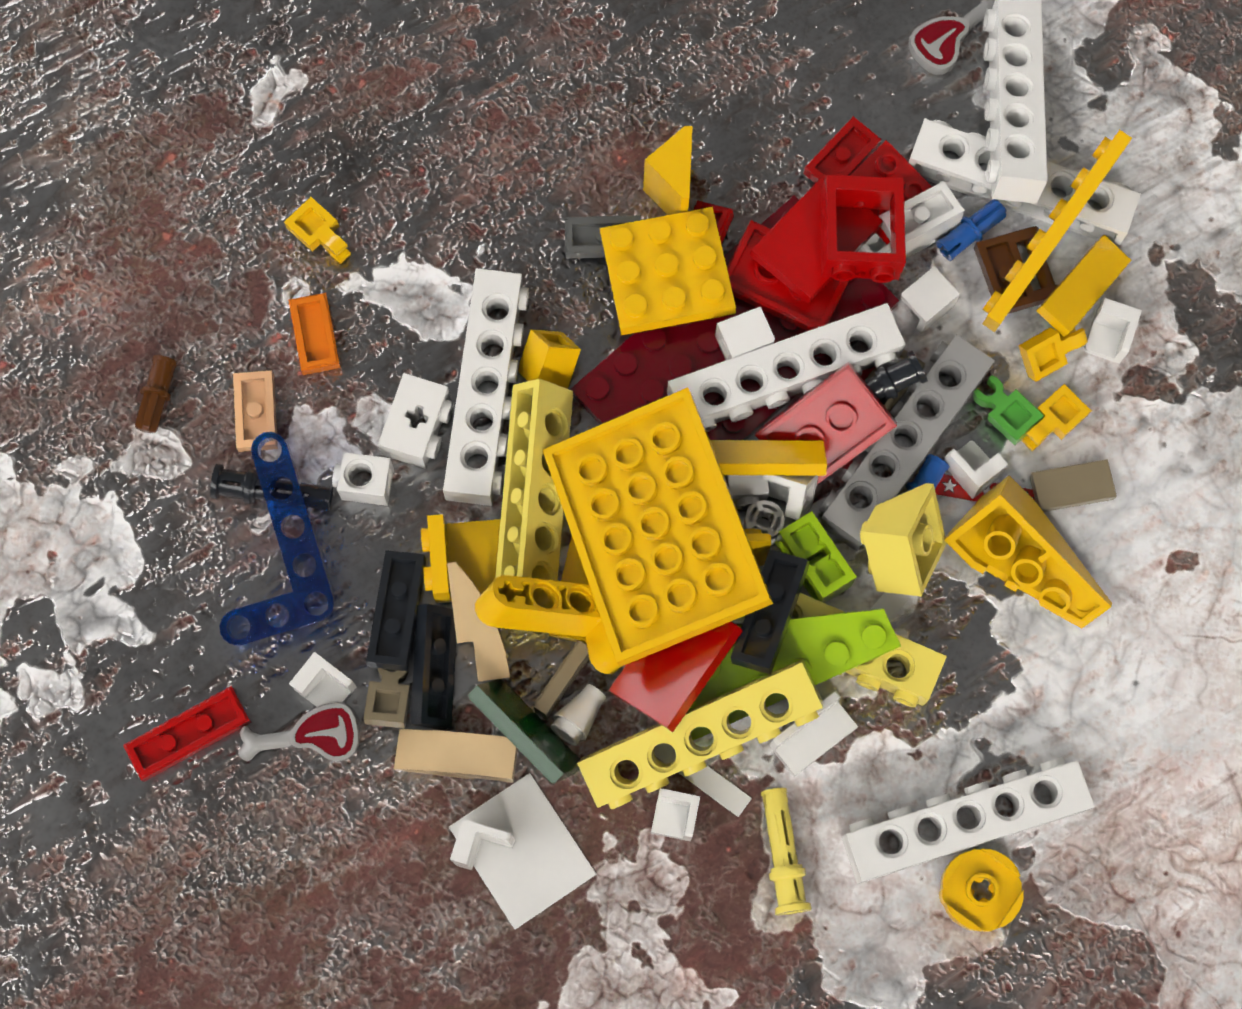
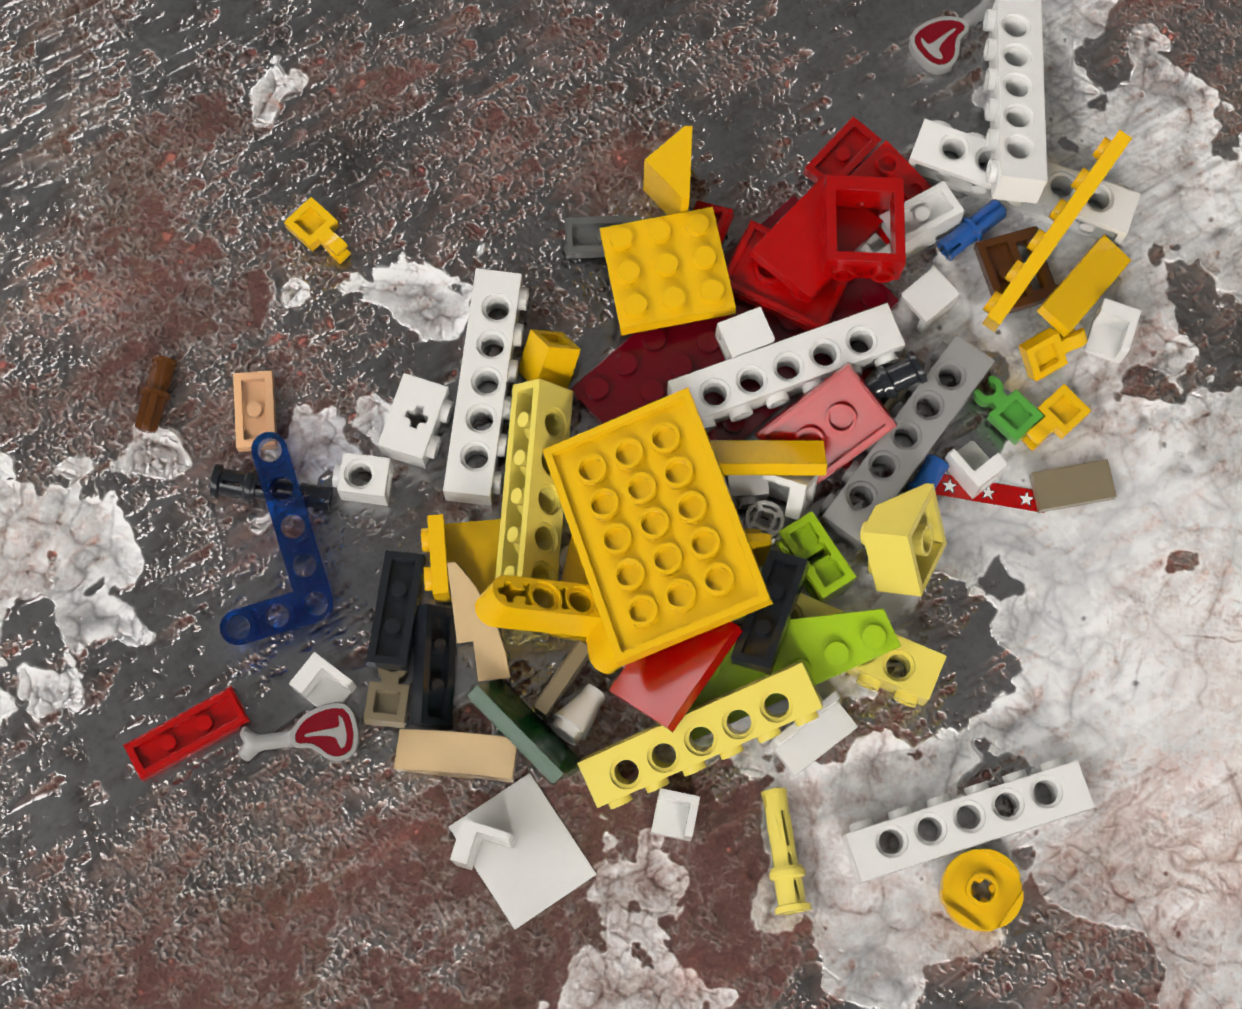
orange tile [288,292,341,375] -> none
white sticker [655,743,752,817] -> none
yellow wedge [944,475,1112,629] -> none

